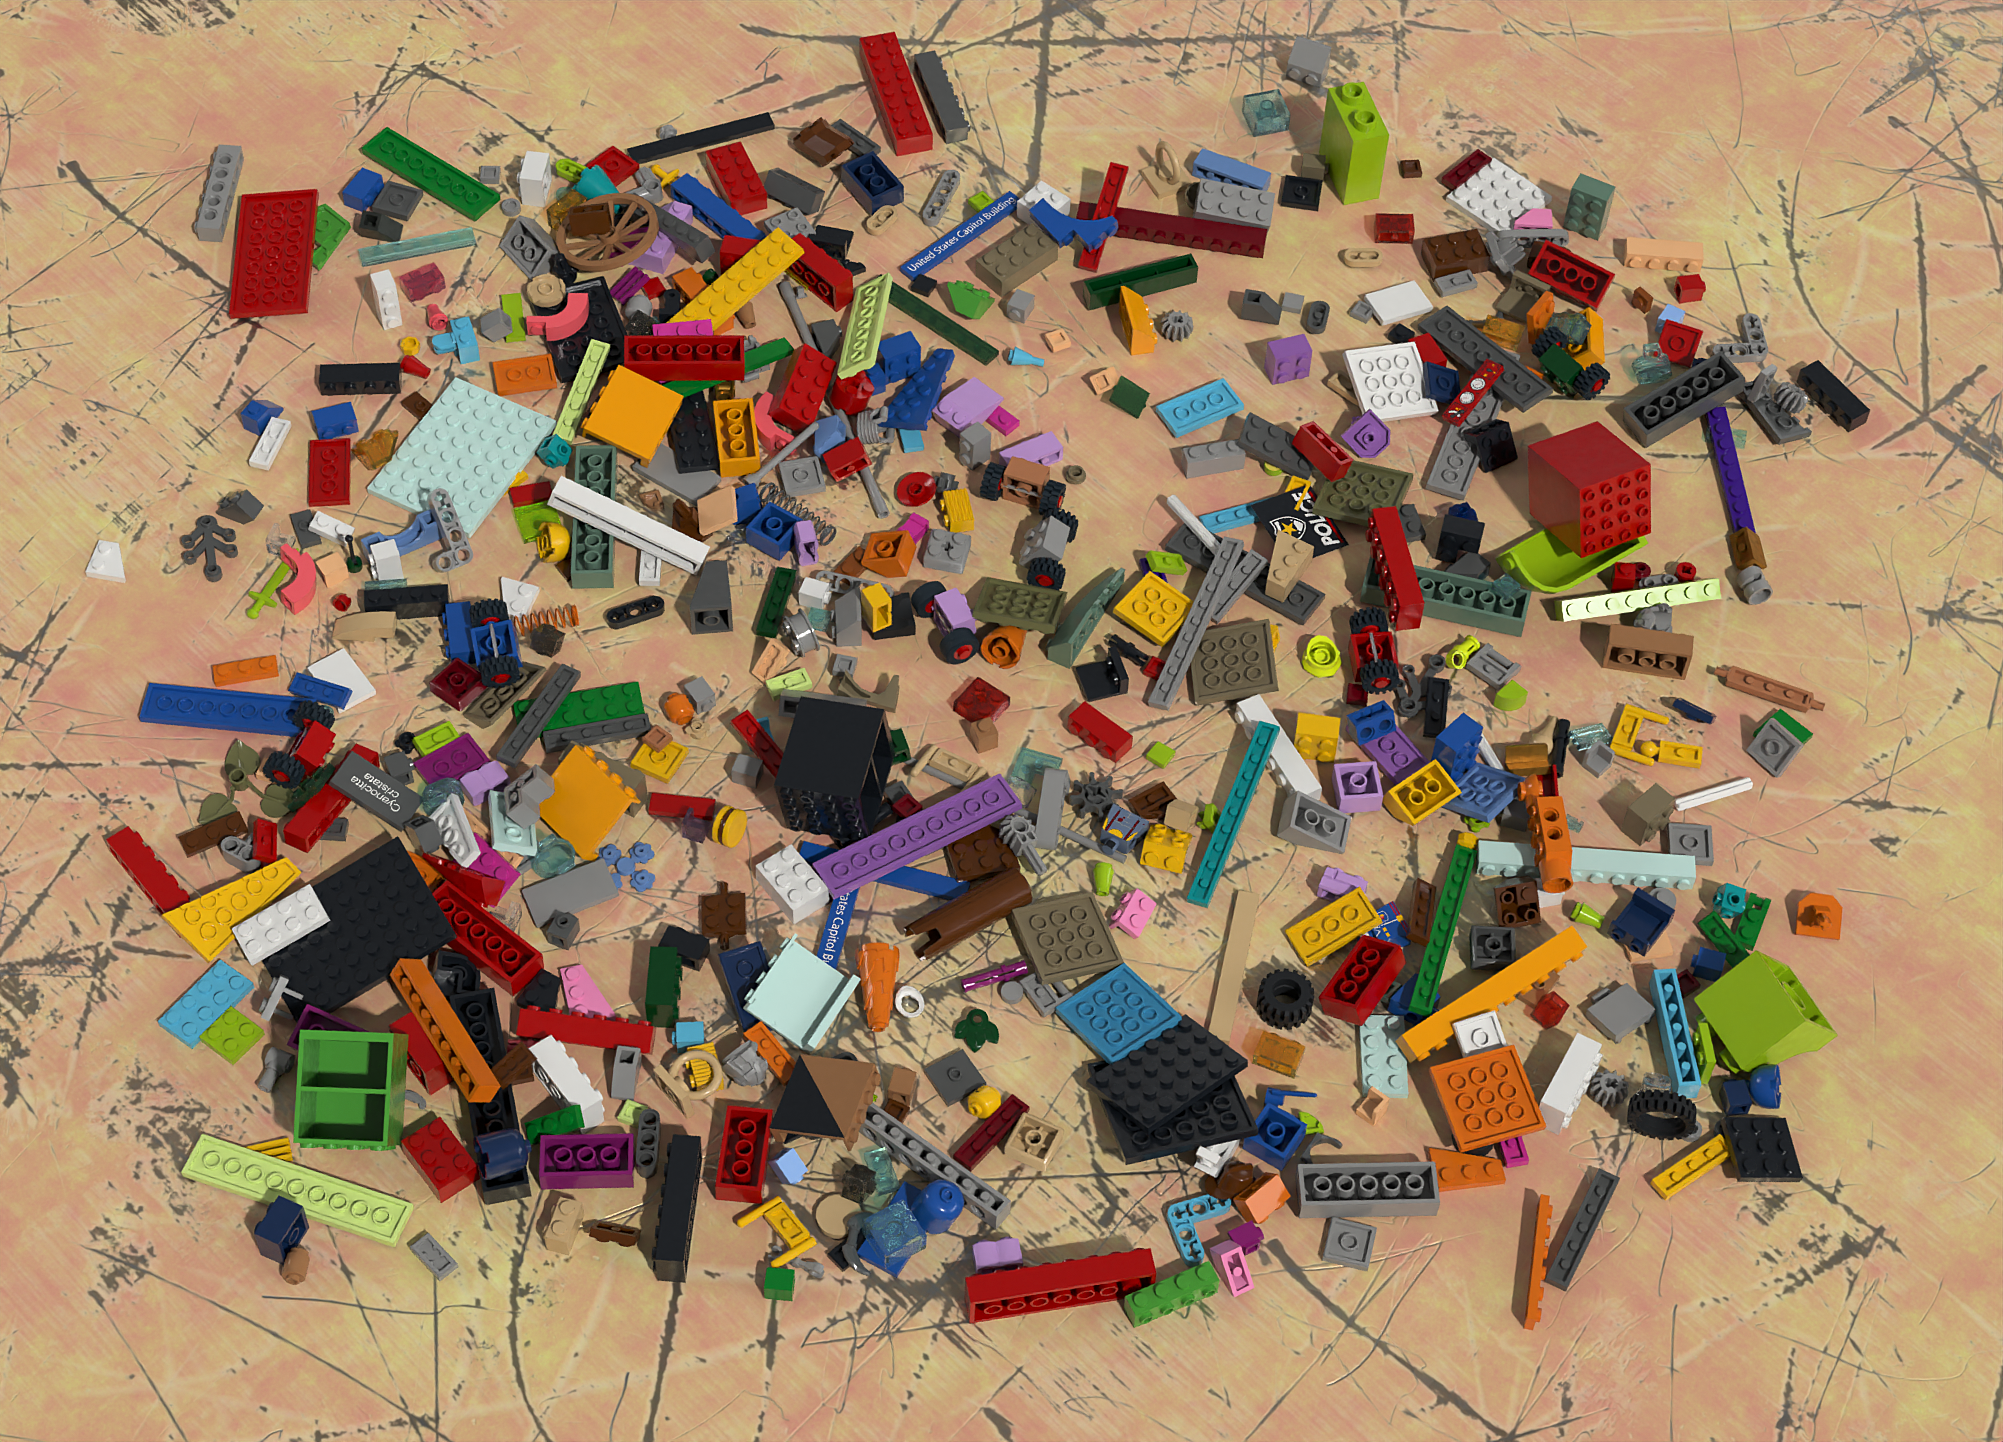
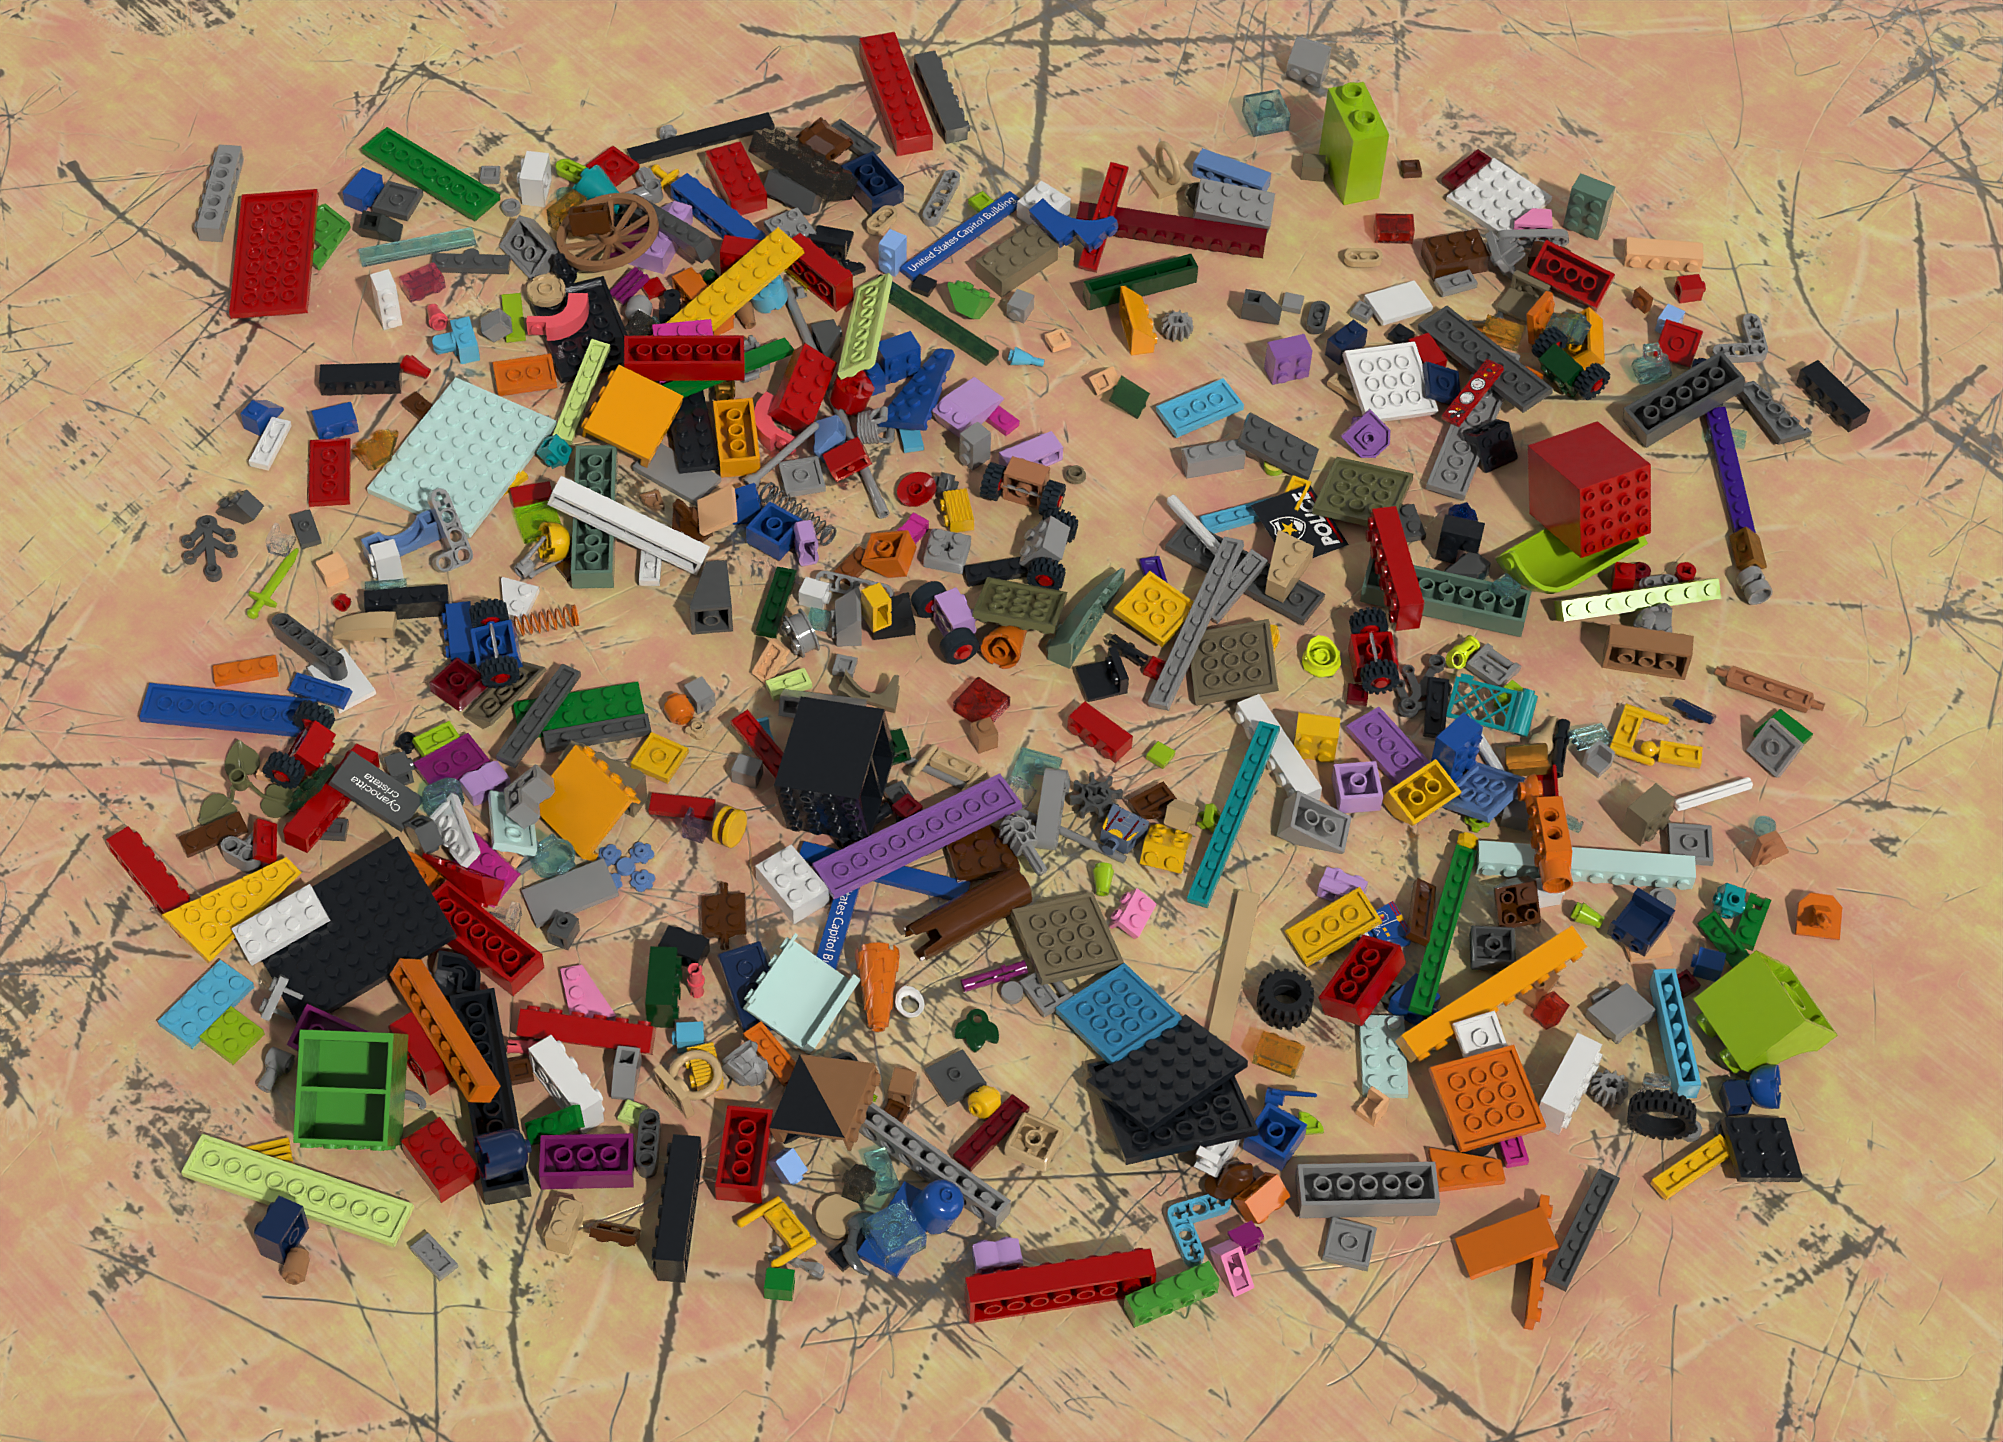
white wing [85,540,126,583] -> none
coral arch [280,543,317,615] -> none
white plate [308,511,355,547] -> none
hinge [345,535,363,573] -> none
yellow tile [400,336,421,356] -> none
reddish brown plate [490,1041,538,1090] -> none
black wing [516,968,561,1012] -> none
clear smoke brick [529,623,566,658] -> none
black beam [607,596,665,630] -> none
nougat tile [642,724,673,753] -> none
lime plate [1145,550,1187,576] -> none
black tile [1281,175,1323,211] -> none
red brick [1292,421,1354,482] -> none
dark grey cap [1300,1132,1343,1164] -> none
blue brick [1346,700,1396,746] -> none
lime plate [1692,1023,1716,1085] -> none
light grey plate [1747,364,1777,403] -> none
light grey gear [1773,382,1808,414] -> none
none -> dark grey beam [272,613,348,681]
none -> dark grey hinge [431,248,511,275]
none -> light grey plant [513,536,565,579]
none -> coral pin [687,963,705,998]
none -> clear smoke brick [748,128,858,201]
none -> medium azure brick [750,275,788,313]
none -> light blue brick [878,229,907,277]
none -> black plate [964,557,1028,587]
none -> dark blue brick [1325,319,1368,365]
none -> teal piece [1446,673,1538,737]
none -> orange tile [1455,1206,1559,1280]
none -> nougat wing [1749,830,1789,868]
none -> clear light blue tile [1753,816,1776,836]

